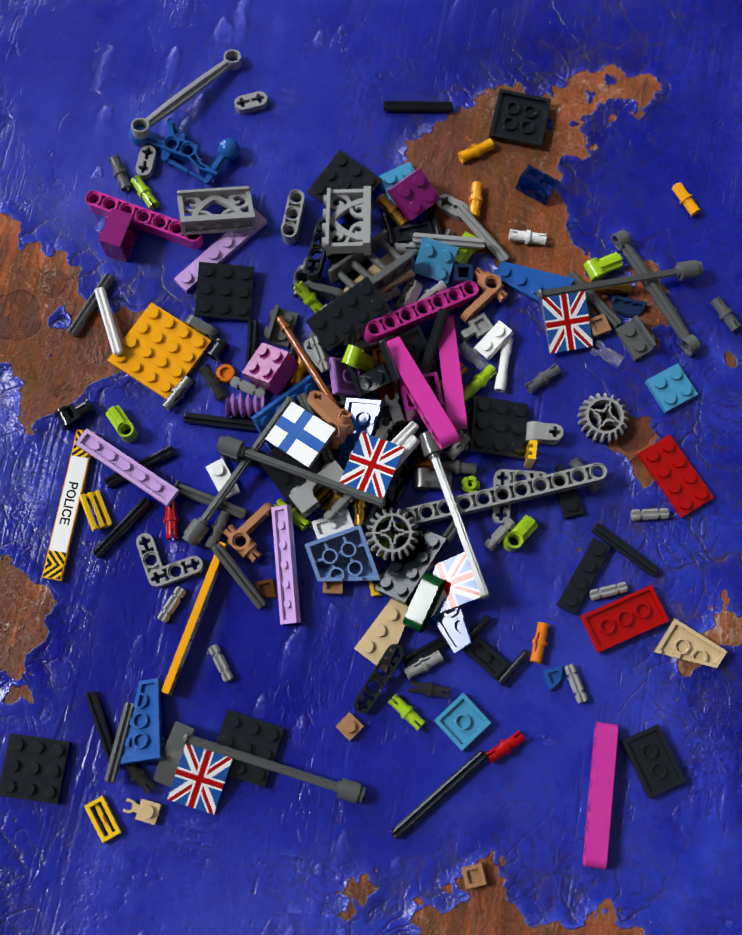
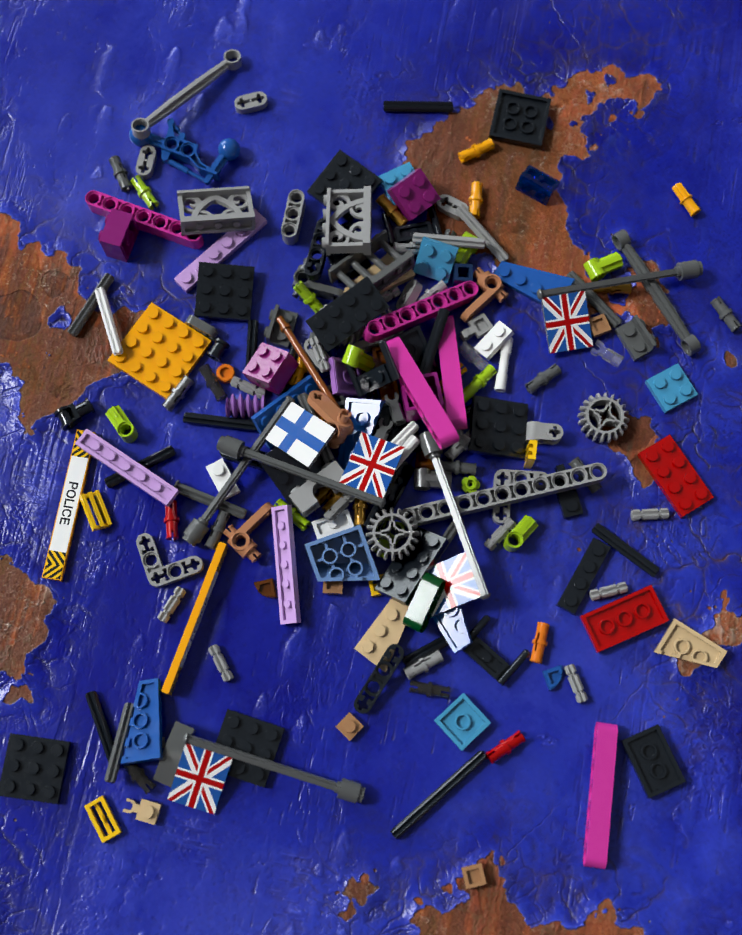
black axle [92,497,152,559] -> none
dark grey axle [212,543,266,609] -> none
lime pin [388,693,426,731] -> none
white pin [508,229,547,245] -> none
dark blue tile [610,294,647,318] -> none

